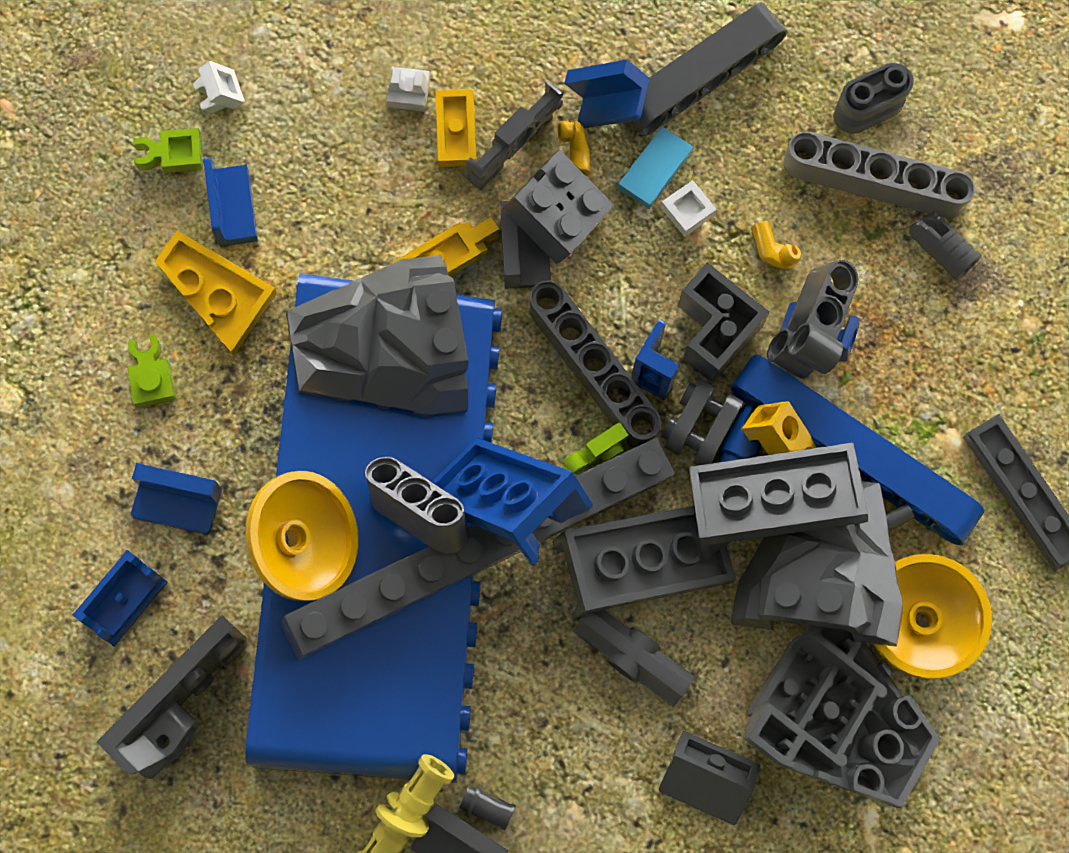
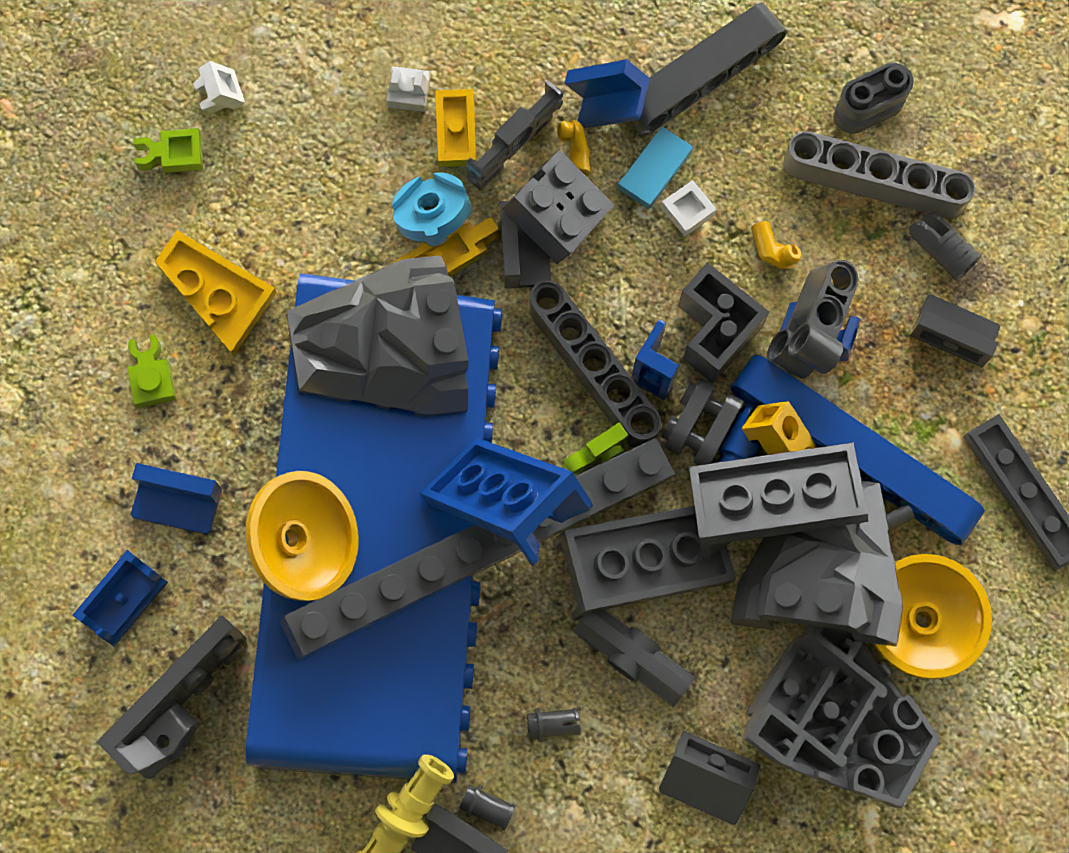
blue panel [203,158,258,247] -> none
dark grey beam [365,457,468,554] -> none
none -> medium azure plate [392,173,472,246]
none -> dark grey pin [527,708,580,742]
none -> dark grey panel [910,295,1000,368]

